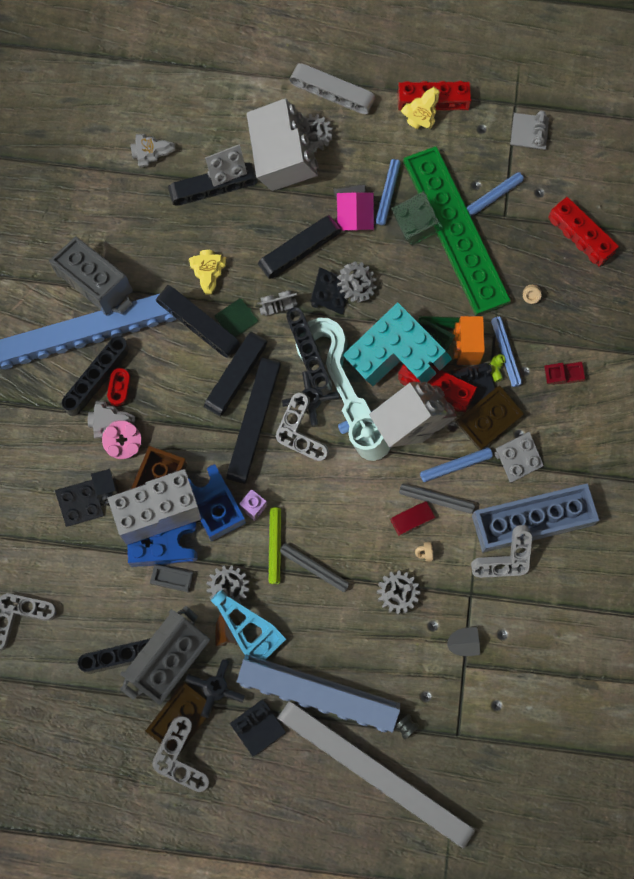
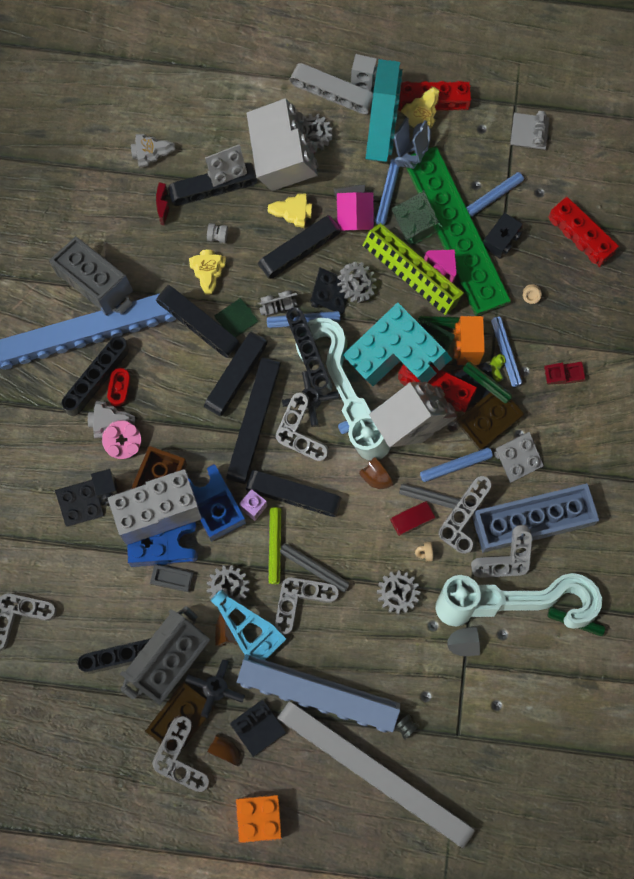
none -> dark red slope [156,182,169,226]
none -> light grey wheel [207,223,228,244]
none -> reddish brown brick [207,734,240,766]
none -> orange brick [236,795,281,843]
none -> black beam [246,470,342,517]
none -> medium blue axle [267,311,340,328]
none -> light yellow rock [268,193,312,228]
none -> light grey beam [275,578,338,636]
none -> light grey brick [351,54,378,92]
none -> reddish brown brick [359,457,393,489]
none -> lime brick [362,223,464,315]
none -> teal piece [365,59,403,162]
none -> sand blue piece [394,118,431,169]
none -> dark pink slope [424,250,456,284]
none -> light aqua piece [435,573,602,629]
none -> light grey beam [438,476,491,553]
none -> dark green axle [463,362,512,403]
none -> black brick [483,212,523,259]
none -> dark green axle [547,607,605,637]

